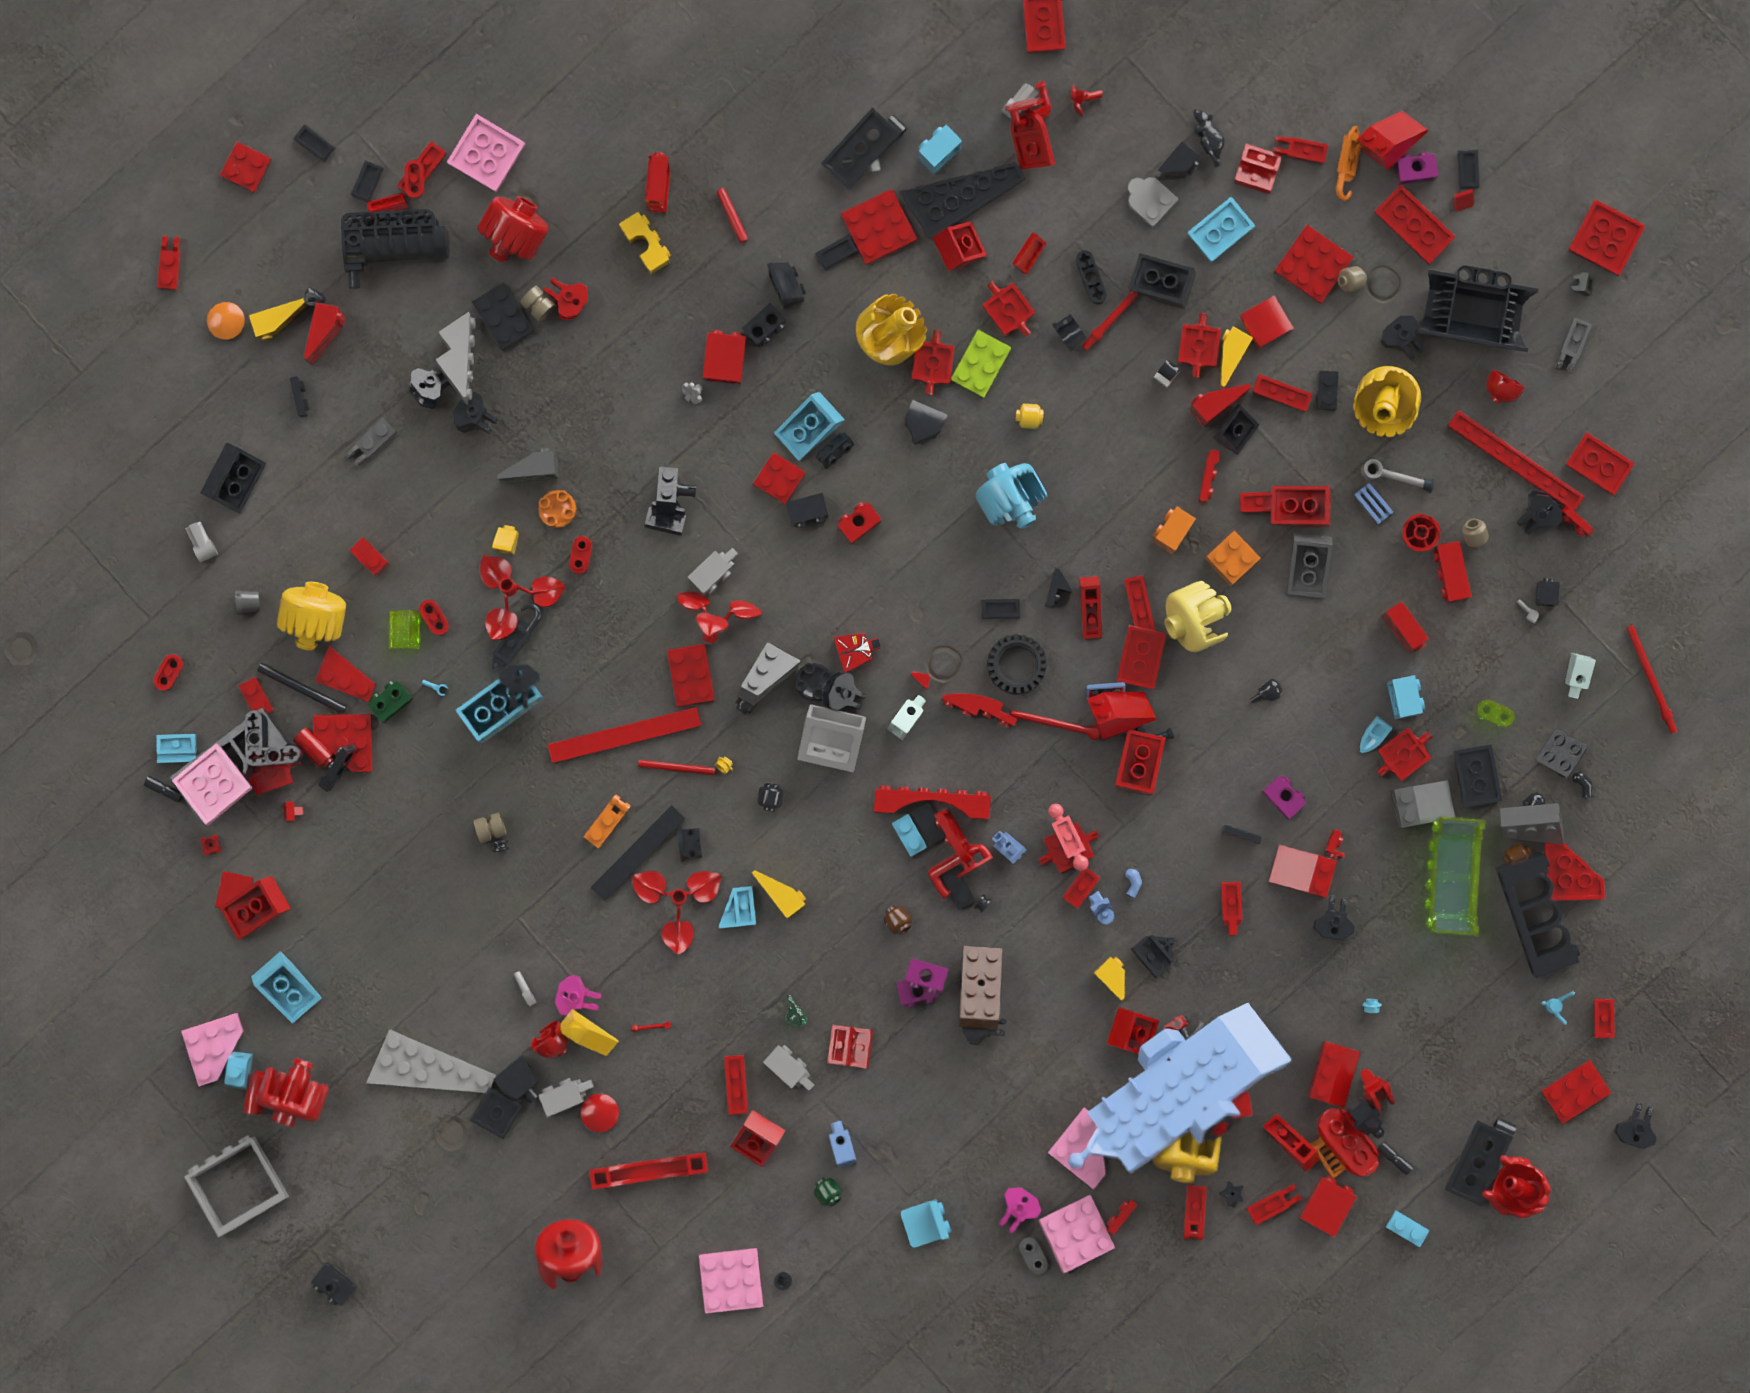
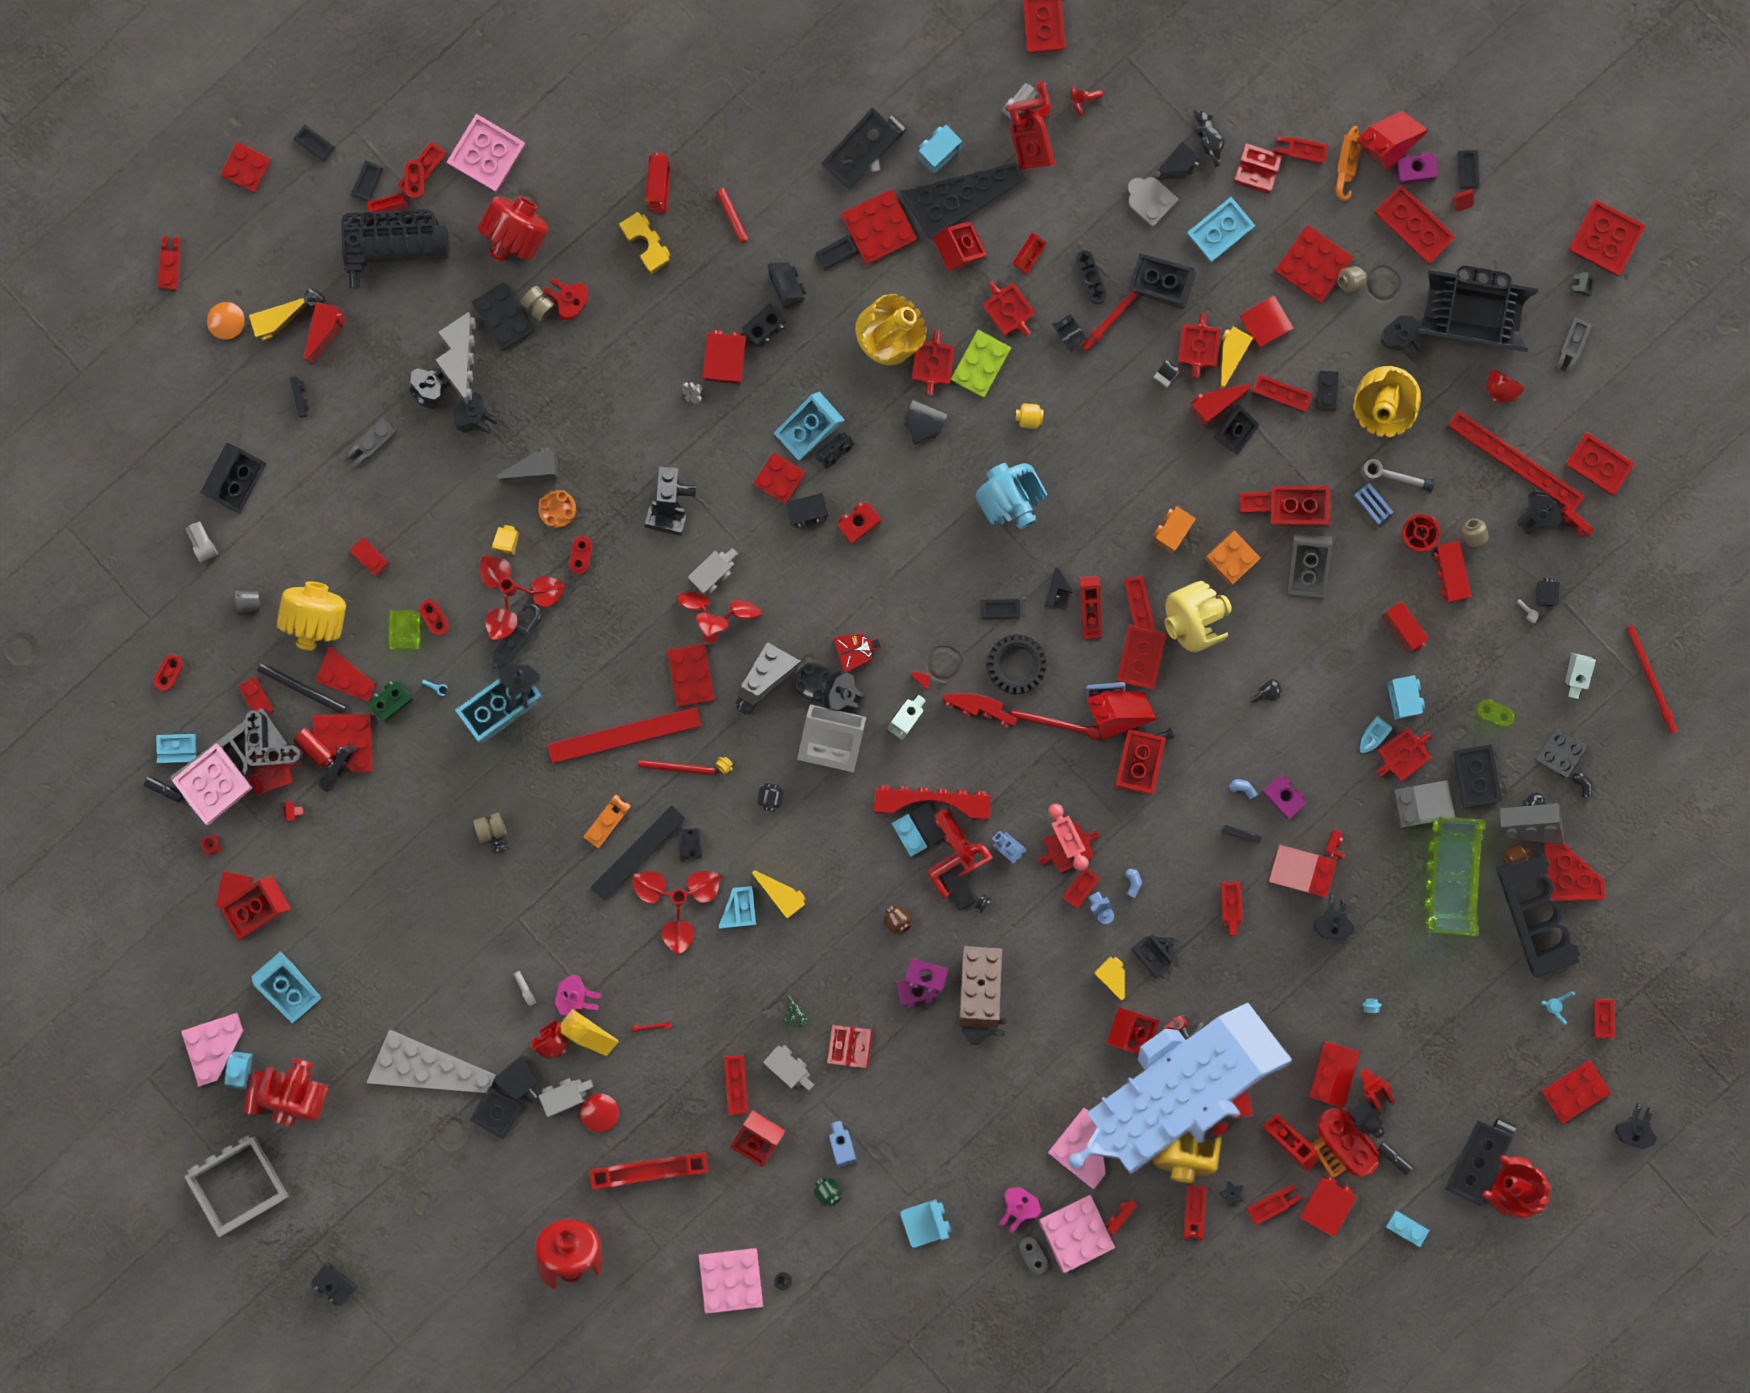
red hinge [1198,449,1220,504] -> none
none -> medium blue arm [1229,779,1258,800]

